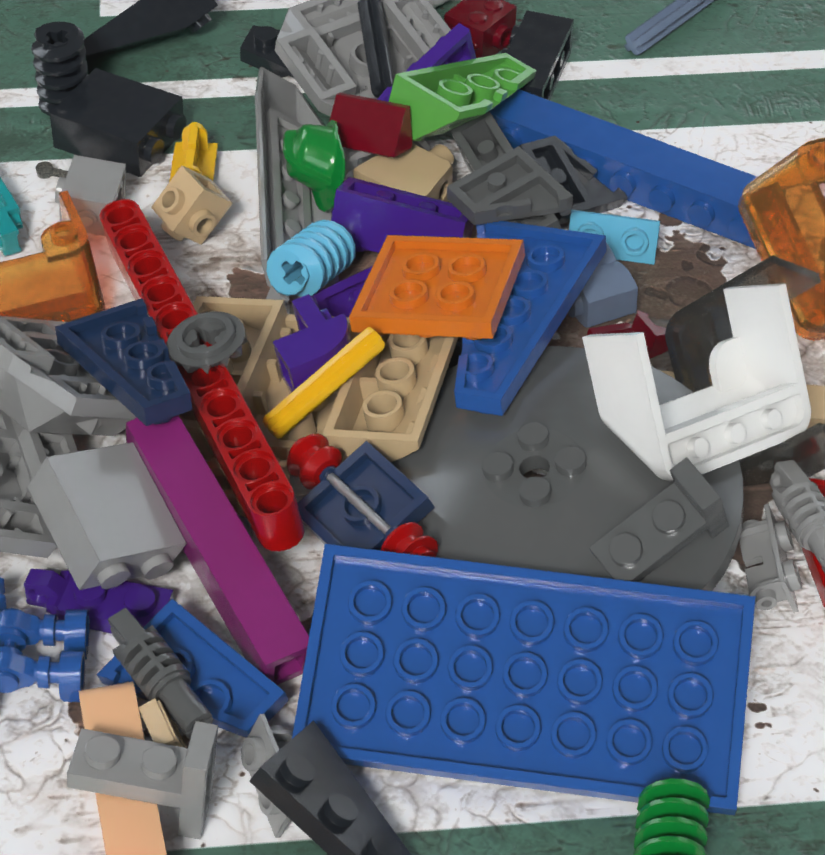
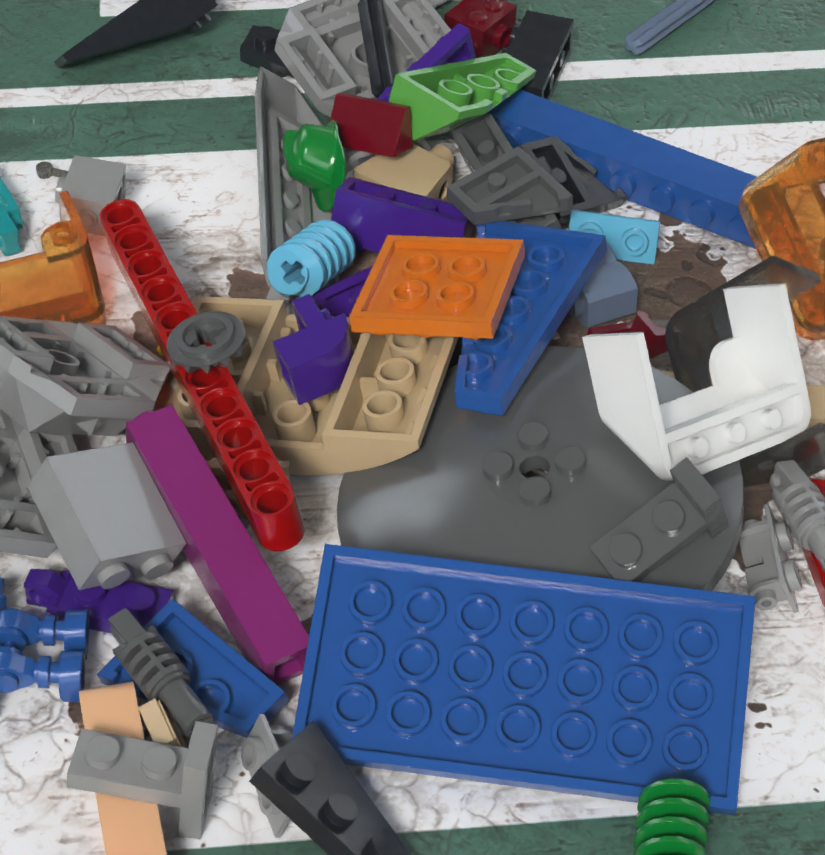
black piece [31,22,88,116] -> none
black brick [50,68,186,177] -> none
dark blue wing [55,298,192,426] -> none
tan brick [151,165,233,245] -> none
yellow hinge [169,122,218,182] -> none
yellow axle [263,327,385,439] -> none
dark blue plate [286,433,438,557] -> none

